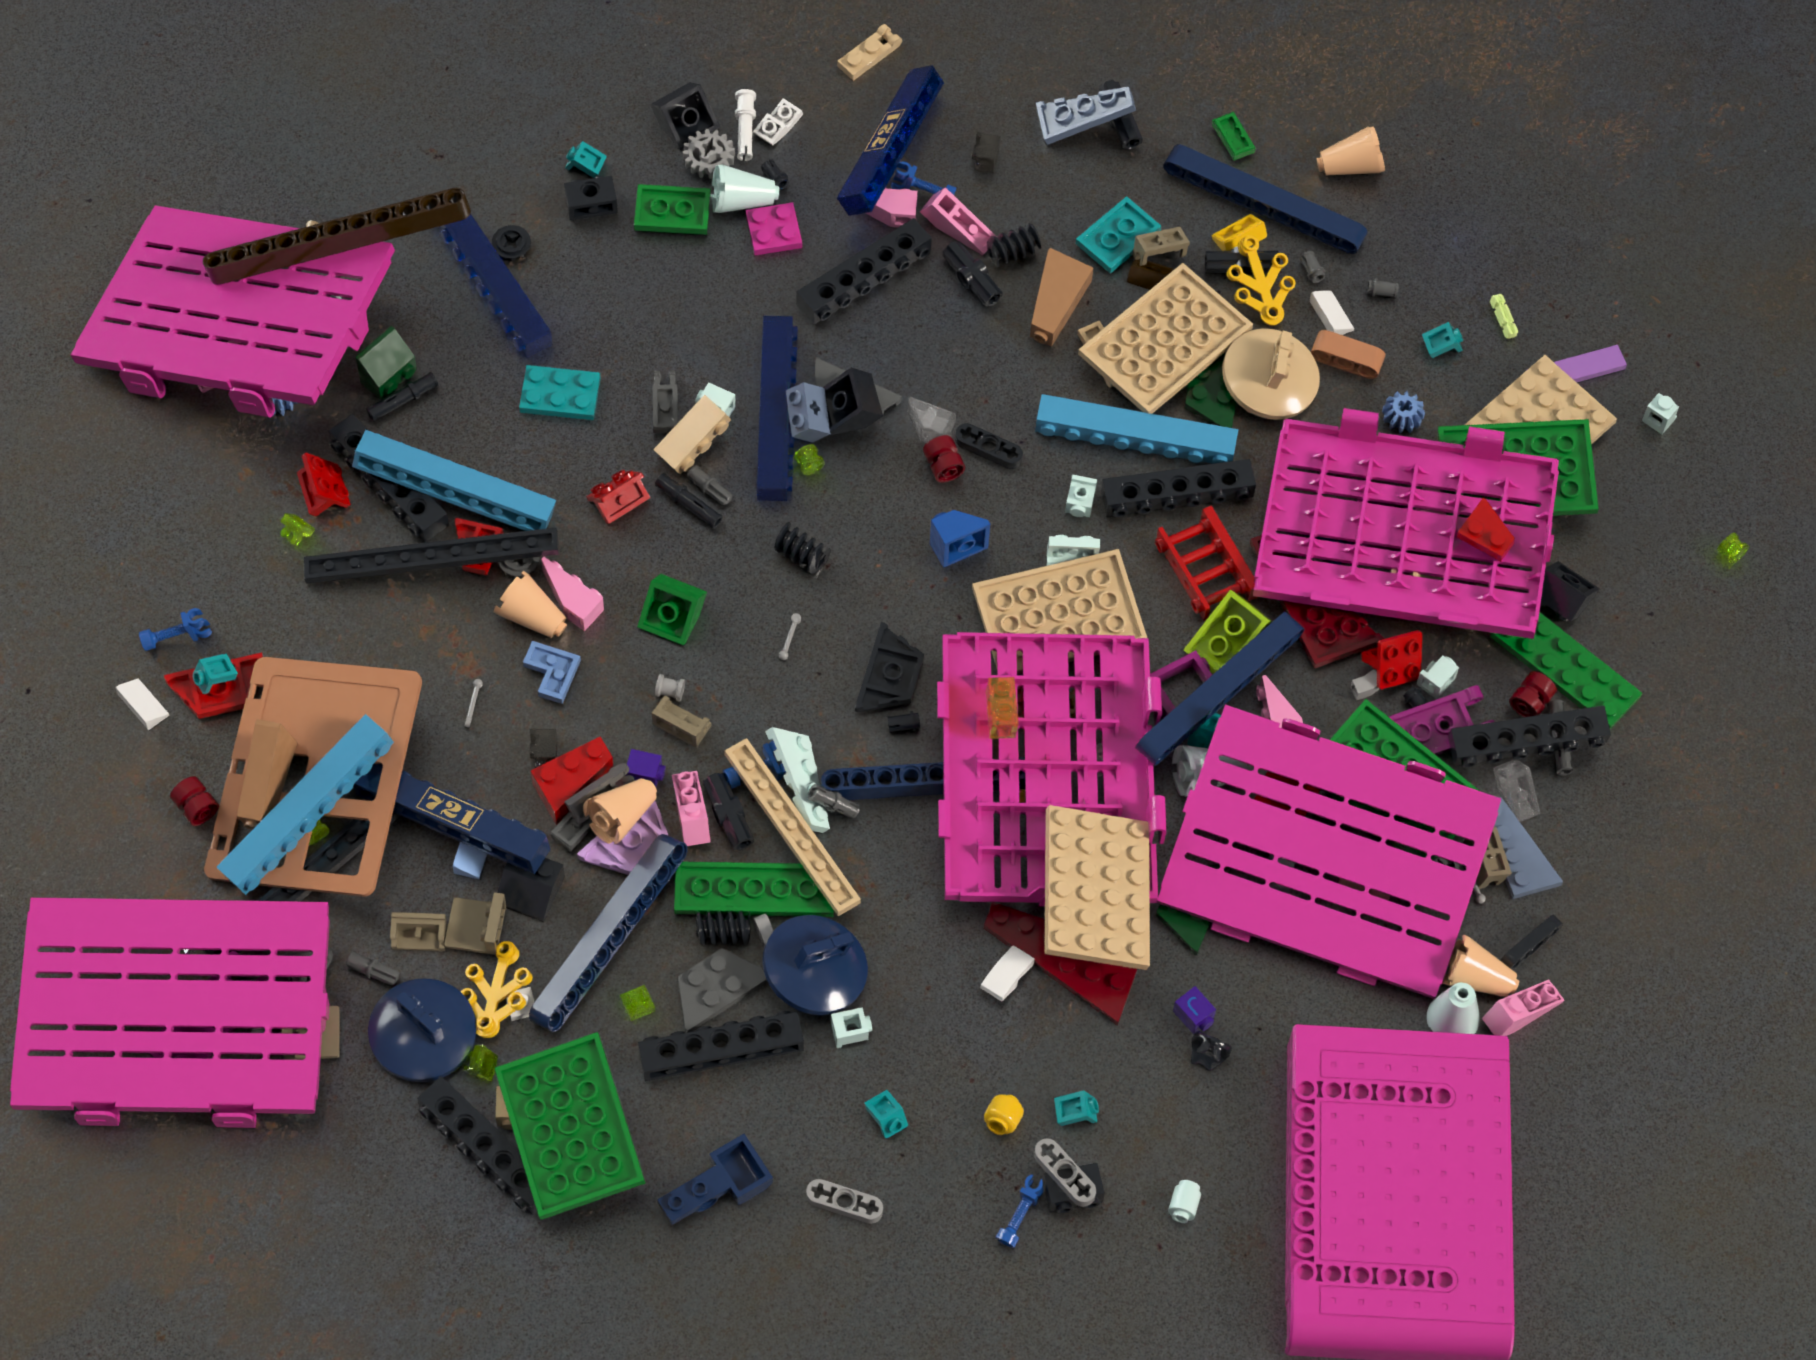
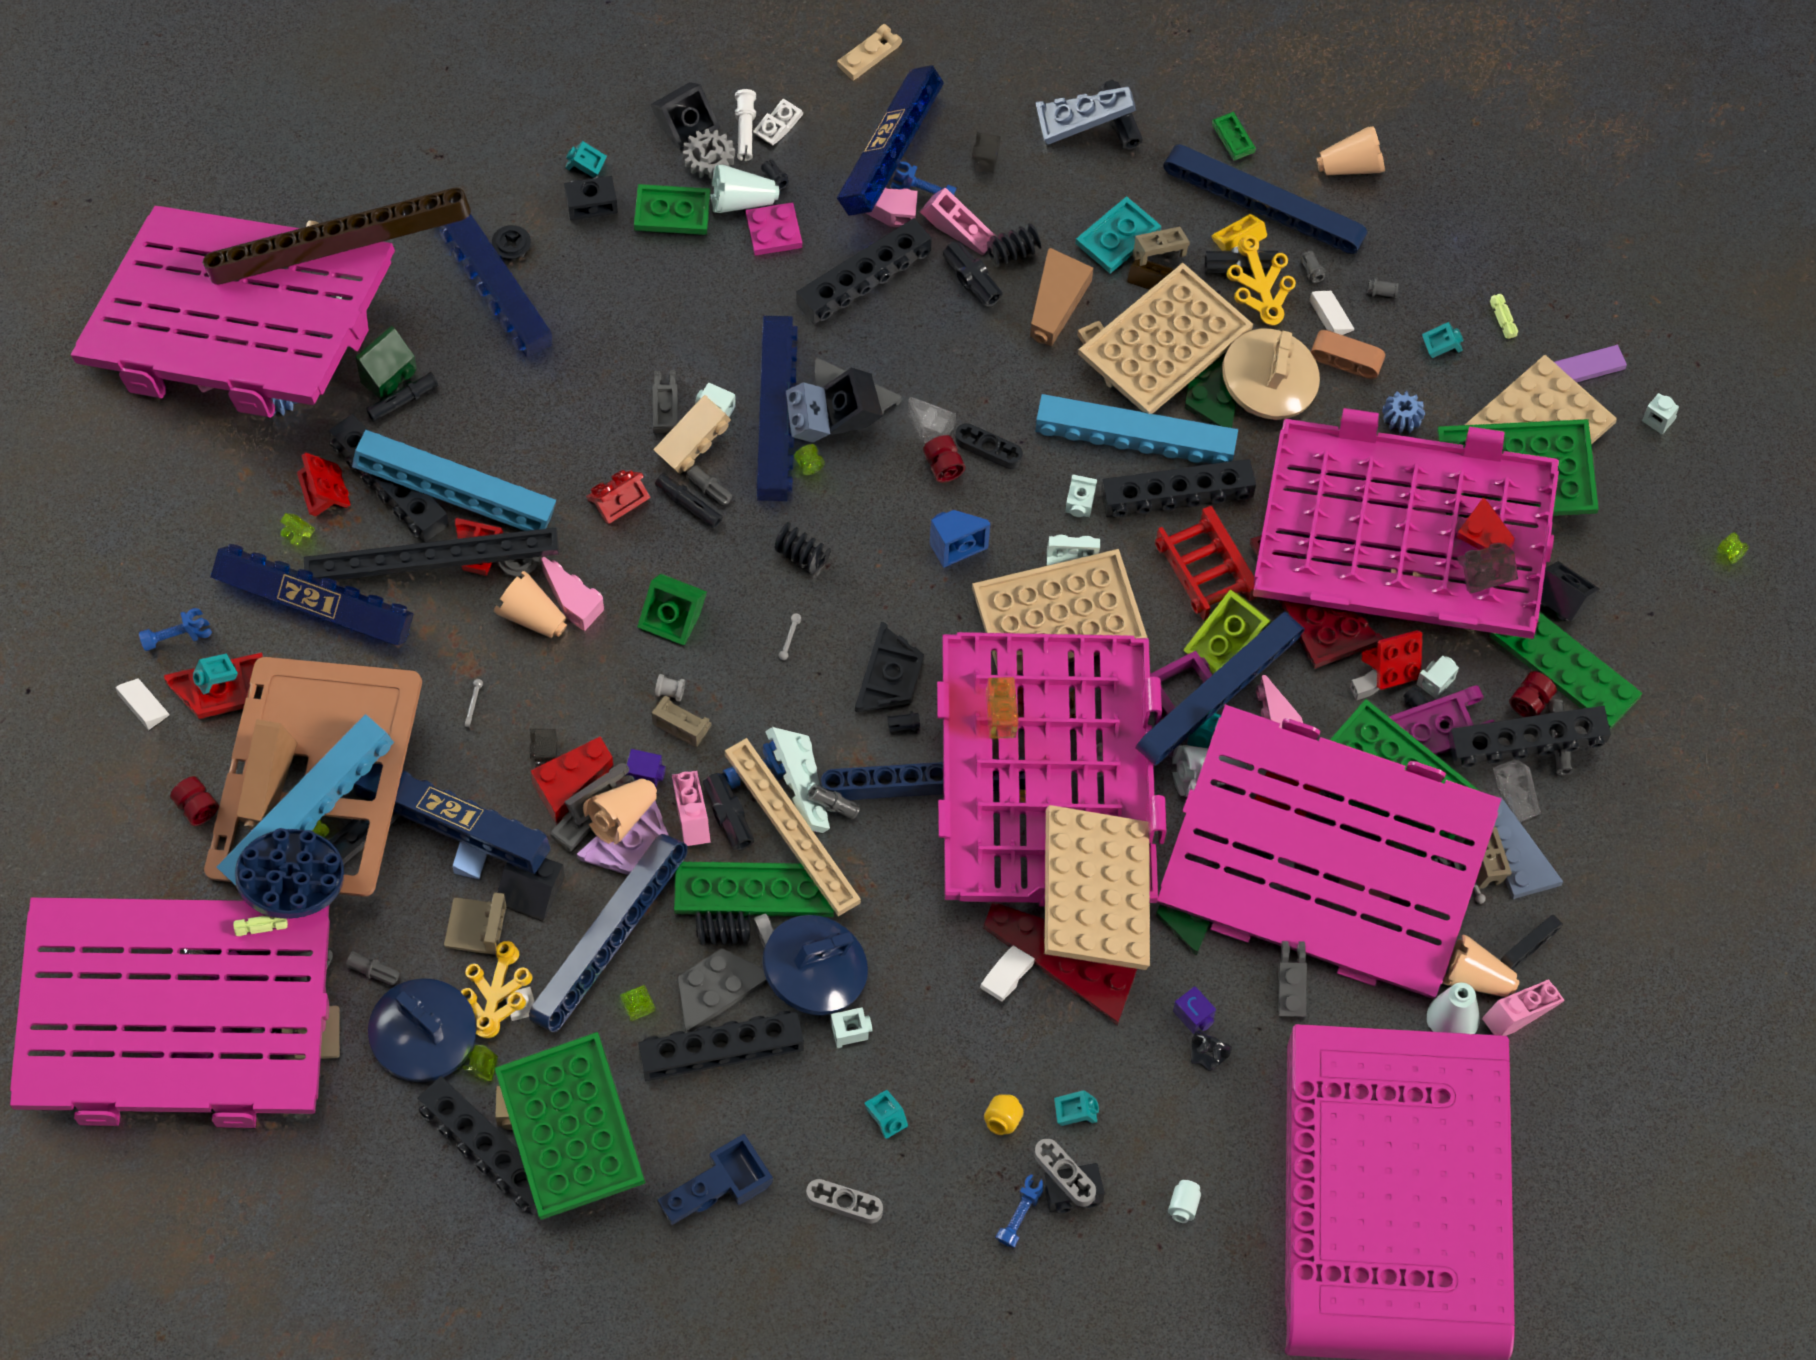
dark tan hinge [390,912,447,951] -> none
teal plate [519,365,601,420] -> none
medium blue plate [523,641,581,704] -> none
none -> clear blue brick [210,544,414,646]
none -> yellowish green axle [233,915,288,936]
none -> dark blue bracket [235,828,344,919]
none -> dark grey hinge [1278,941,1307,1017]
none -> clear smoke bracket [1458,543,1518,594]

